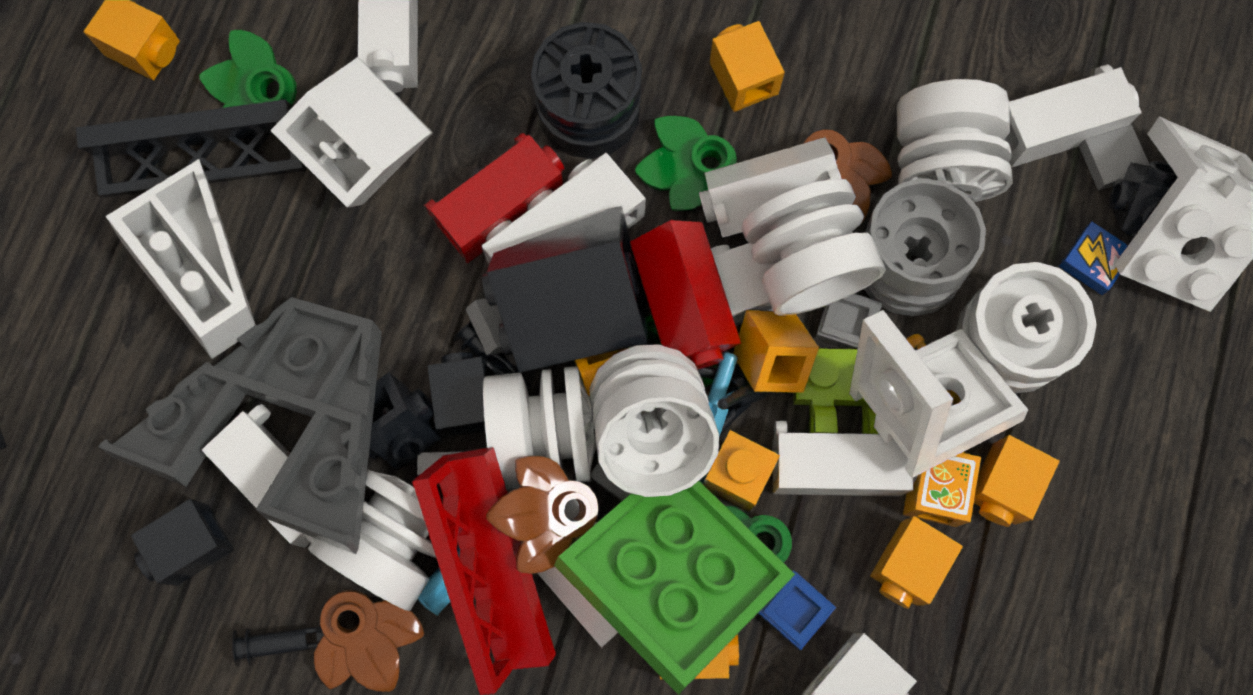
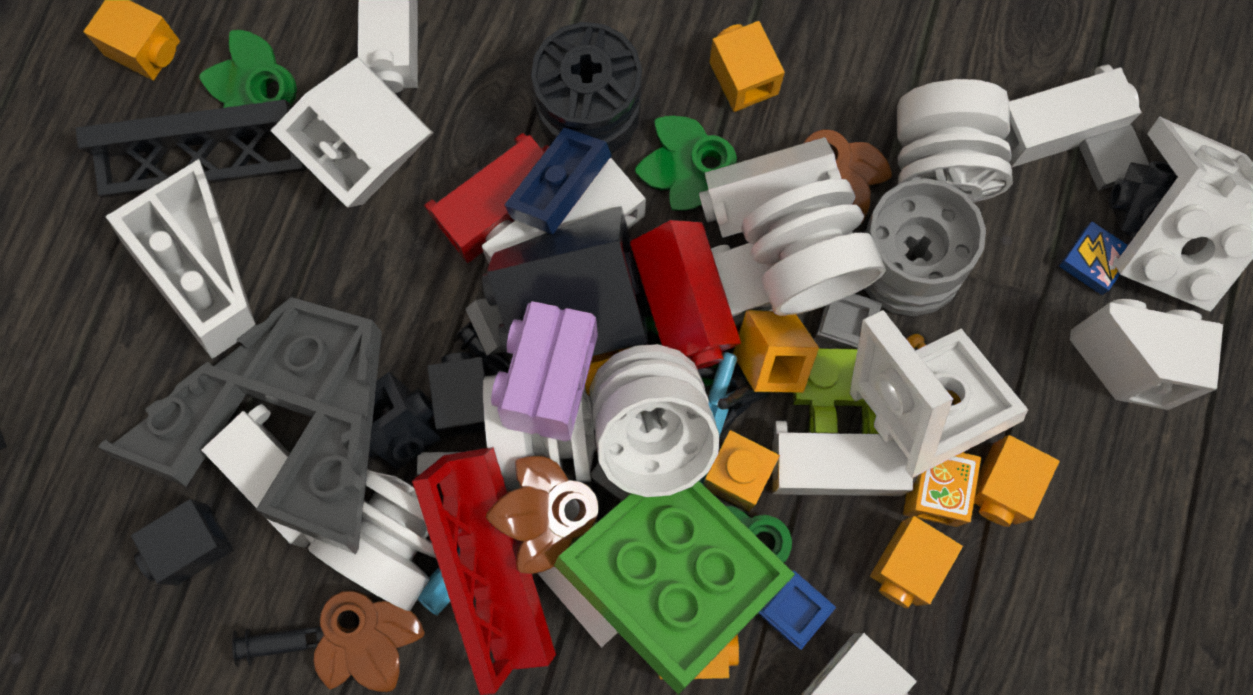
white wheel [956,262,1097,393] -> none
none -> lavender brick [491,301,598,441]
none -> dark blue plate [504,127,612,235]
none -> white slope [1070,299,1223,410]

